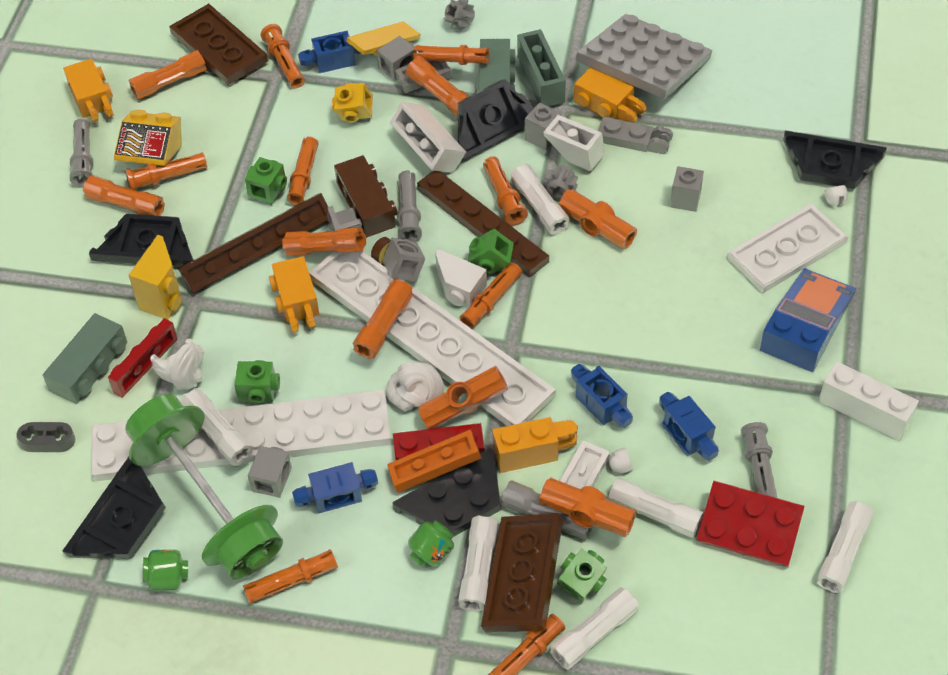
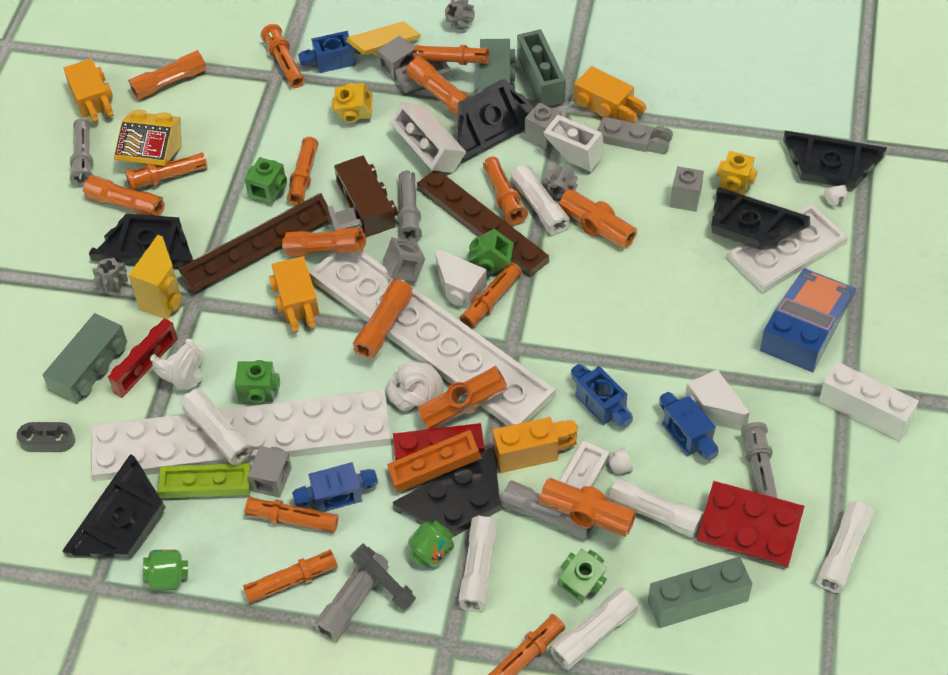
bright green piece [125,394,283,579] -> none
reddish brown plate [169,3,268,85] -> none
reddish brown tile [371,237,391,266] -> none
reddish brown plate [481,513,563,633] -> none
light grey plate [575,14,712,99] -> none
none -> light grey gear [92,258,128,293]
none -> lime plate [157,463,251,498]
none -> orange pin [244,496,339,534]
none -> light grey axle [314,551,389,641]
none -> dark grey bar [350,543,416,611]
none -> sand green brick [648,556,753,629]
none -> white slope [684,369,750,431]
none -> black wing [711,187,811,249]
none -> yellow brick [717,151,758,195]

